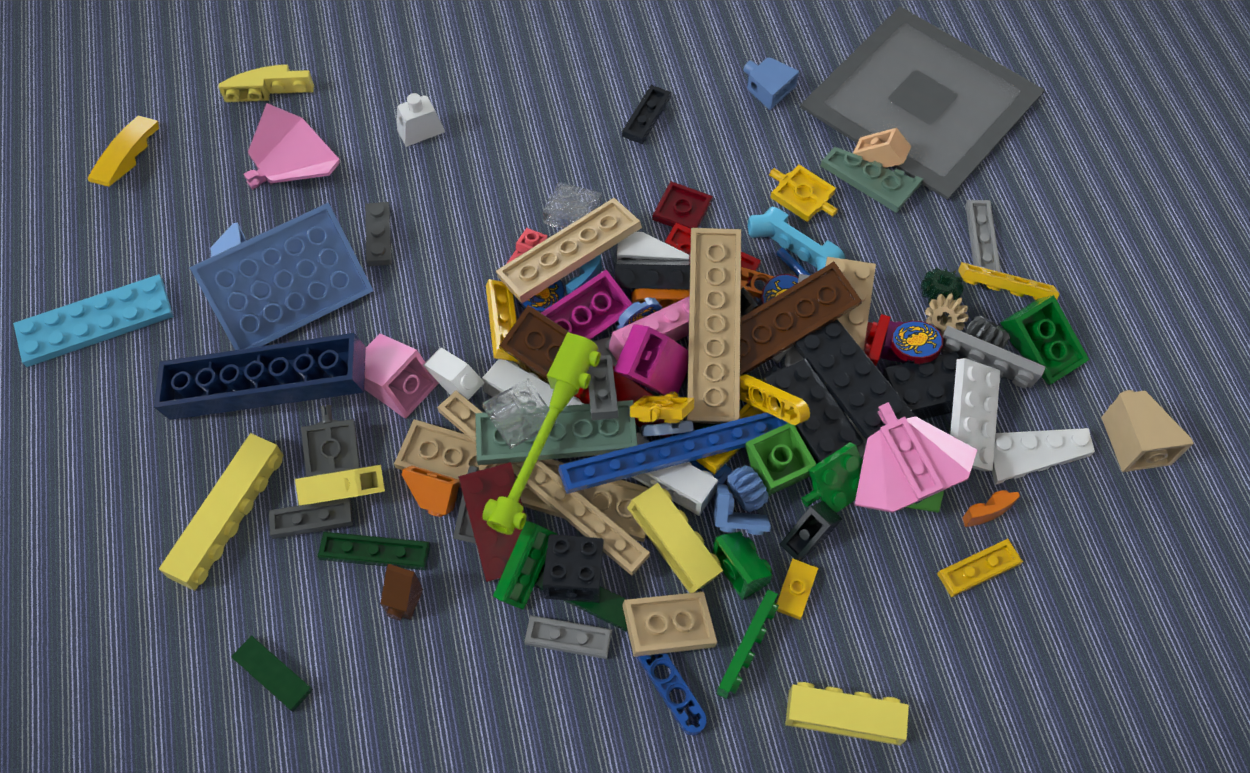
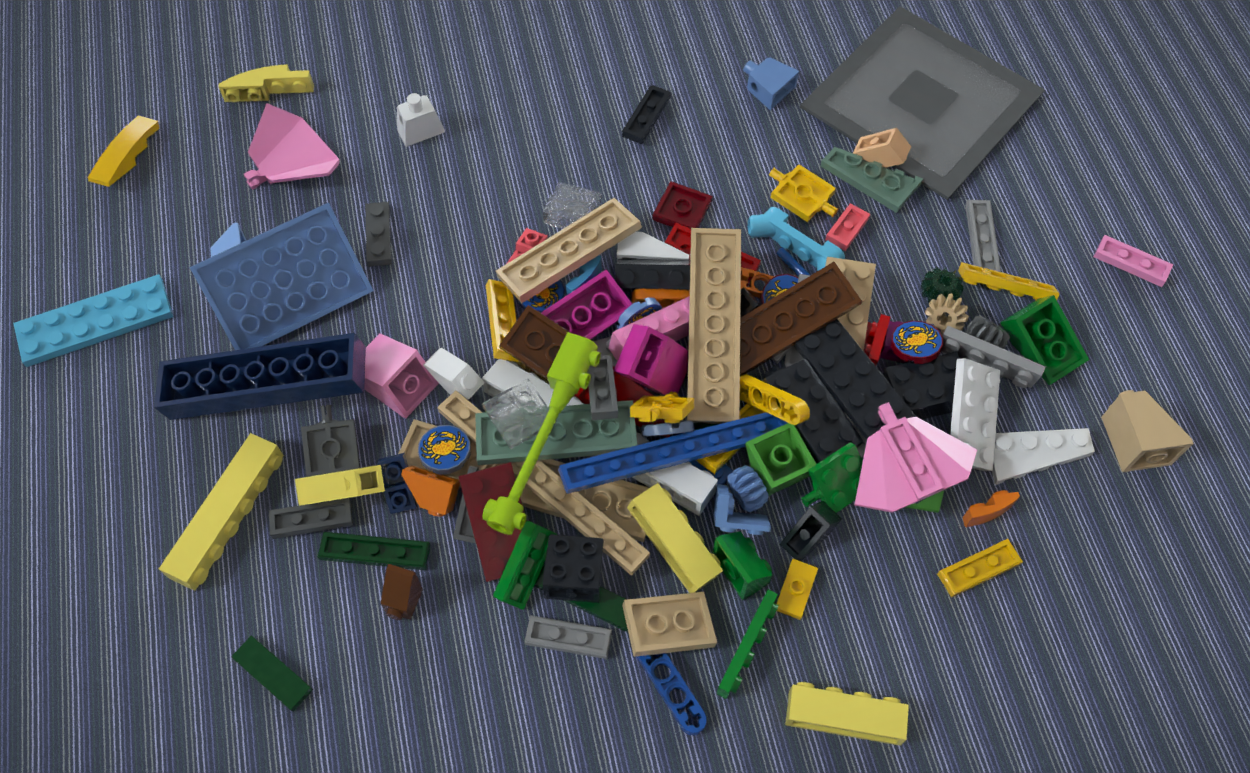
none -> dark blue slope [377,453,417,514]
none -> tile [418,425,471,475]
none -> coral plate [825,203,870,251]
none -> bright pink plate [1093,235,1173,287]

